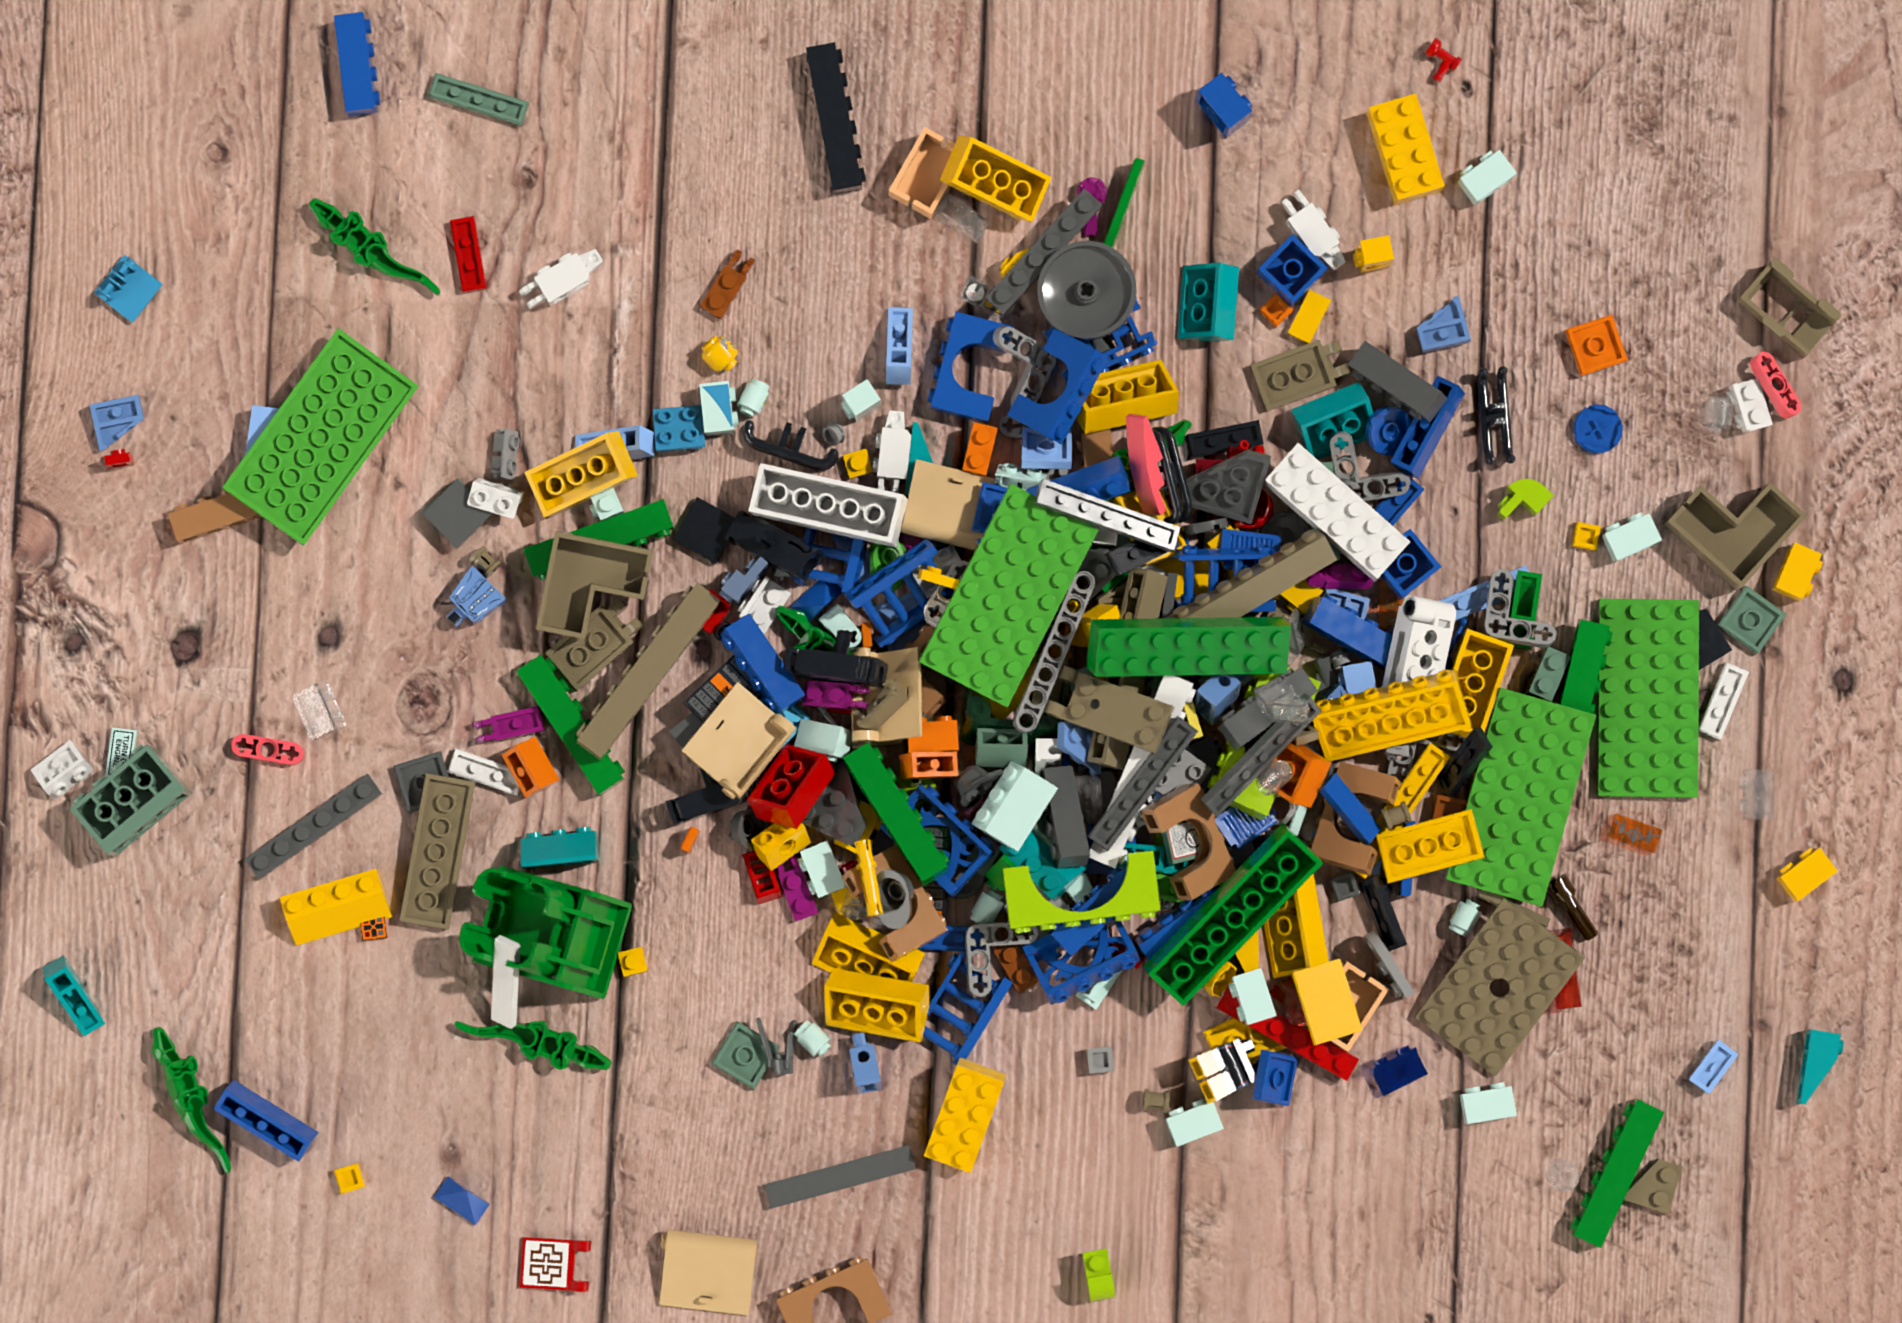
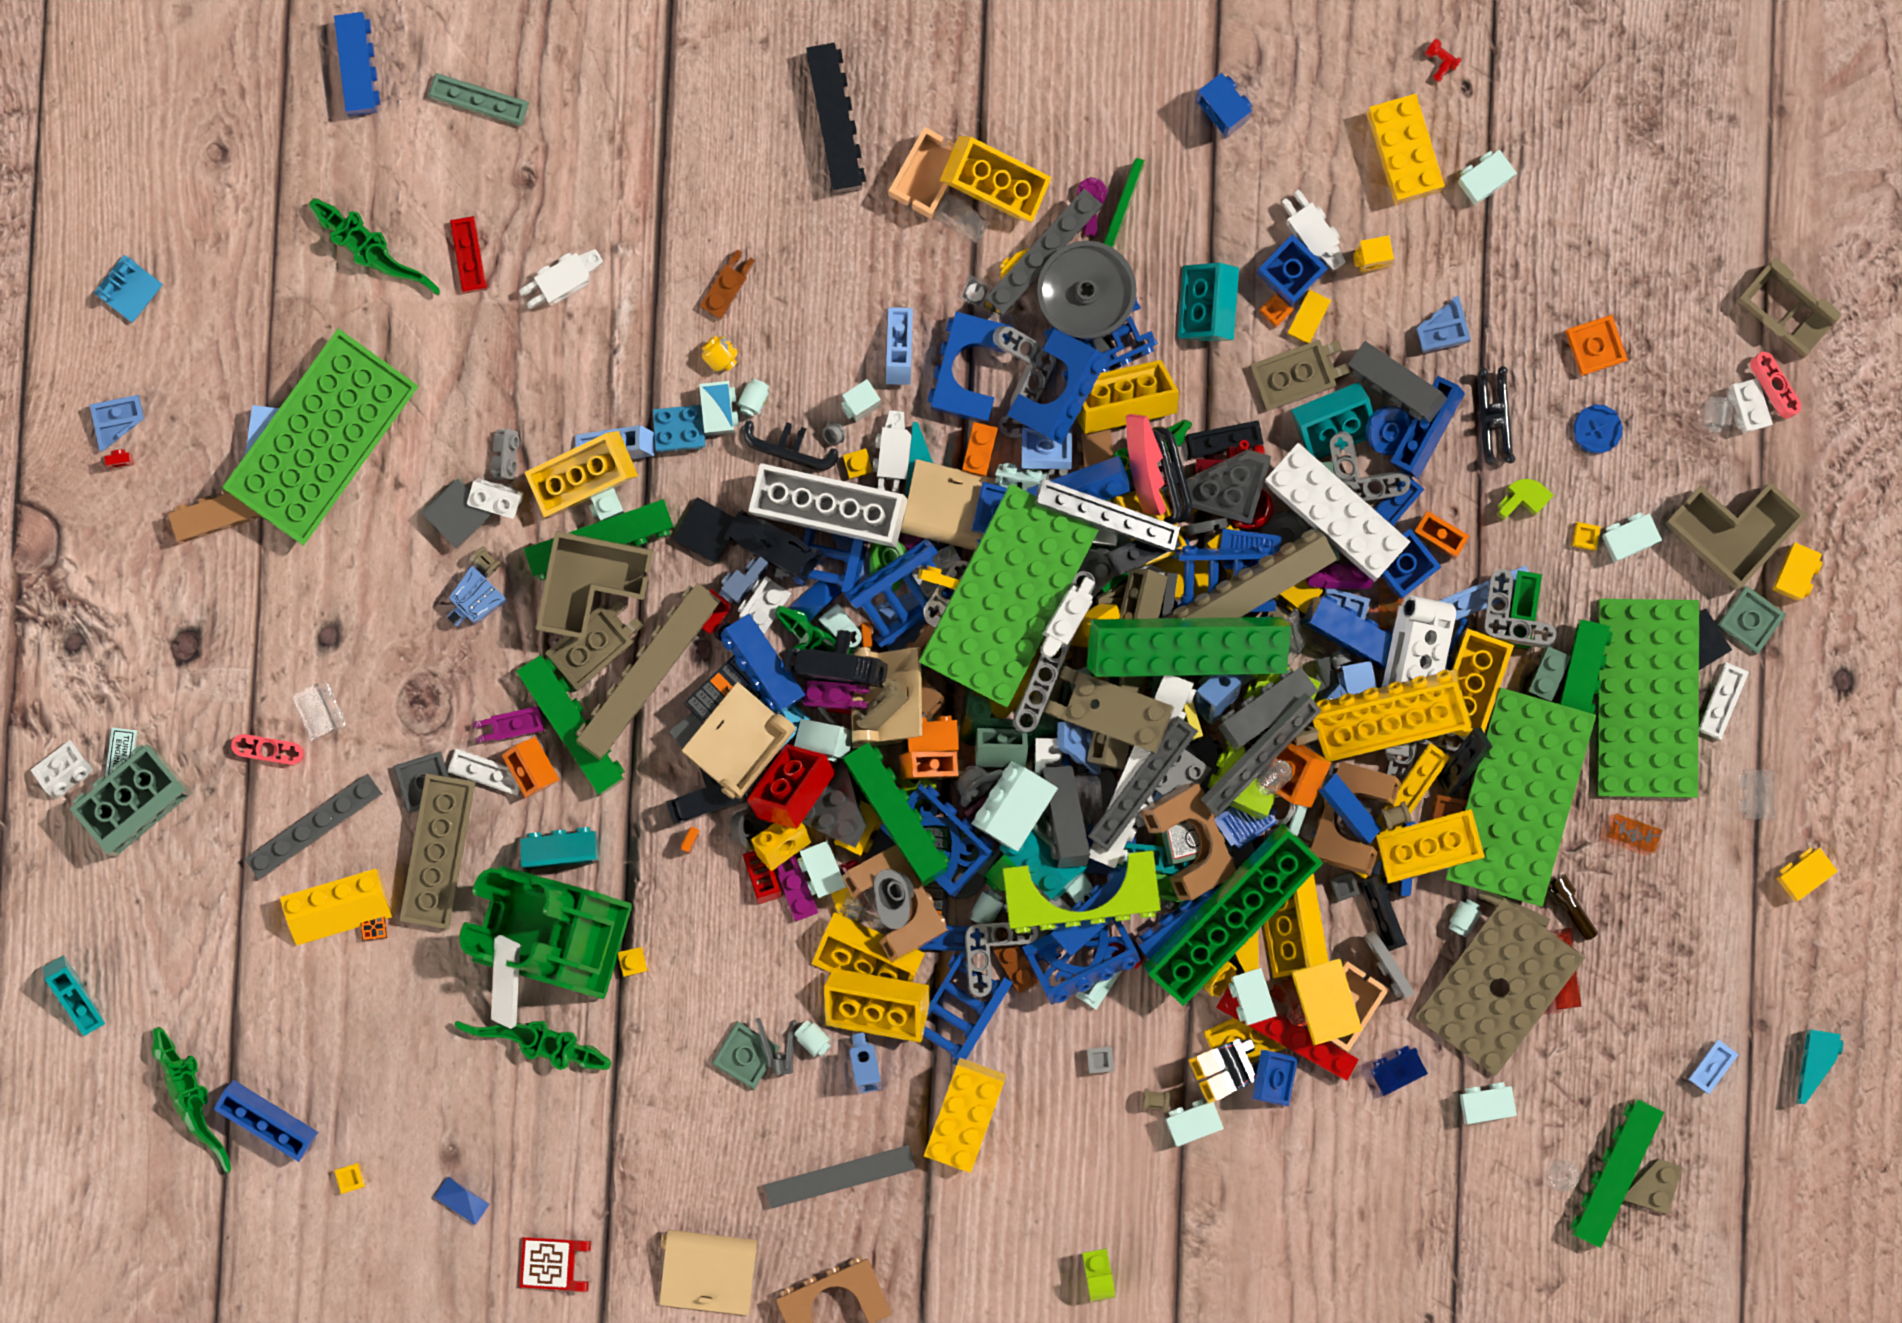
yellow pin [854,839,884,917] -> none
clear slope [1254,677,1309,725] -> none
none -> white hinge [1040,577,1095,658]
none -> orange brick [1413,510,1470,560]

